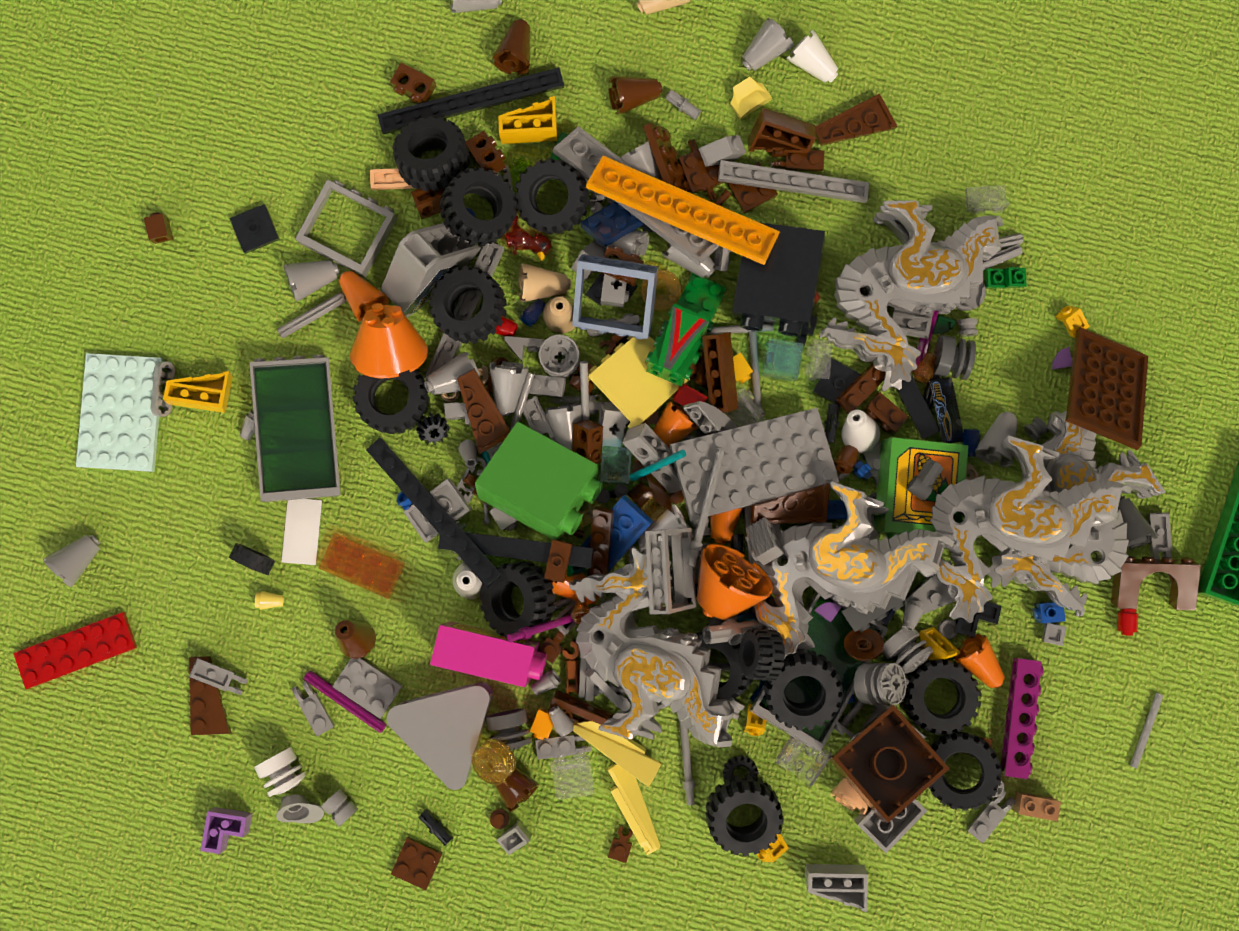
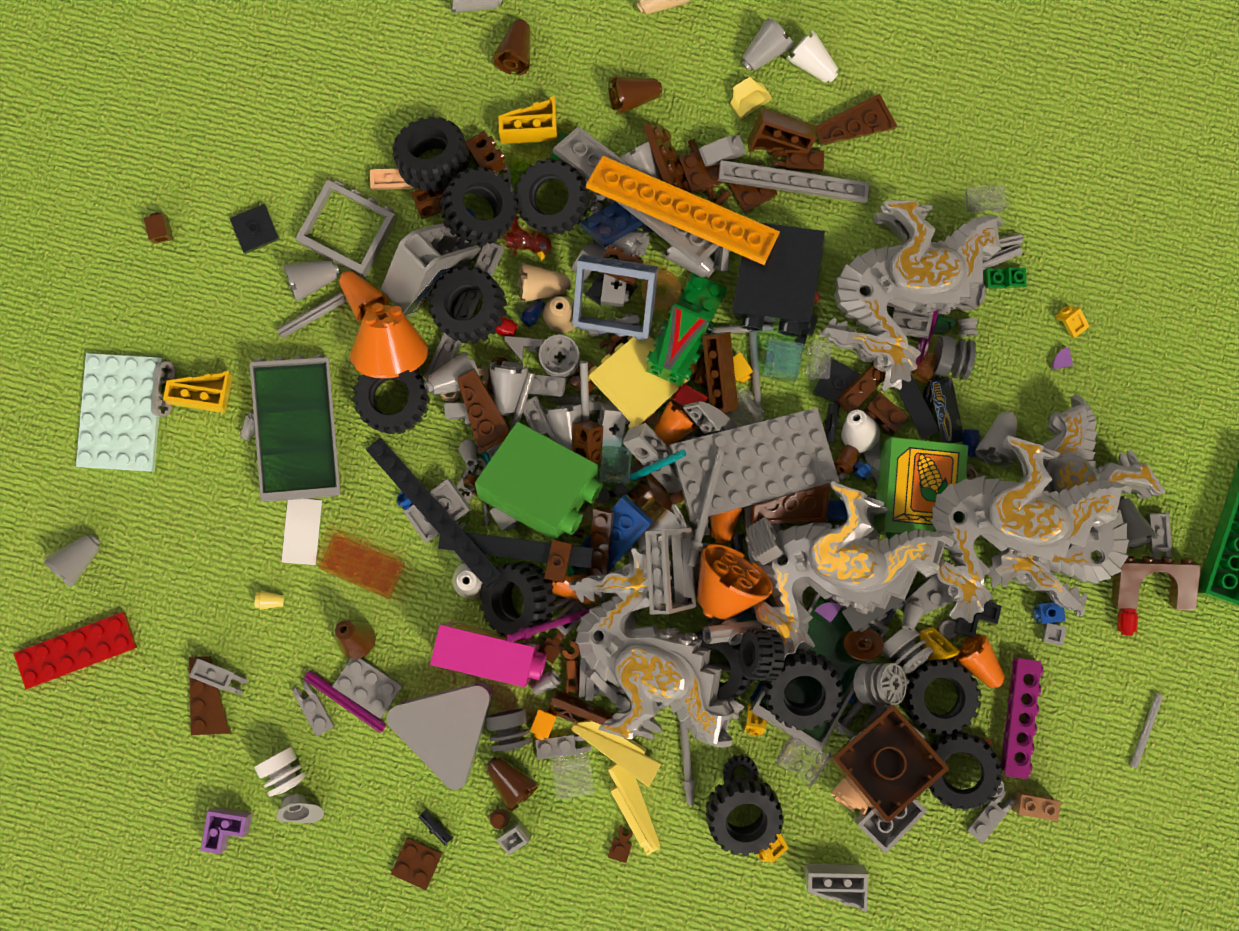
black tyre [229,543,275,575] -> none
light grey wheel [321,789,358,827] -> none
black plate [377,67,565,135] -> none
reddish brown brick [390,62,437,104] -> none
black gear [416,412,449,445] -> none
clear yellow wheel [472,739,516,785] -> none
light grey cone [548,706,574,736] -> none
clear orange cone [571,598,590,624] -> none
light grey axle [666,90,702,120] -> none
dark grey piece [906,459,944,501] -> none
dark grey wheel [1024,417,1049,441] -> none
reddish brown plate [1065,327,1148,450] -> none

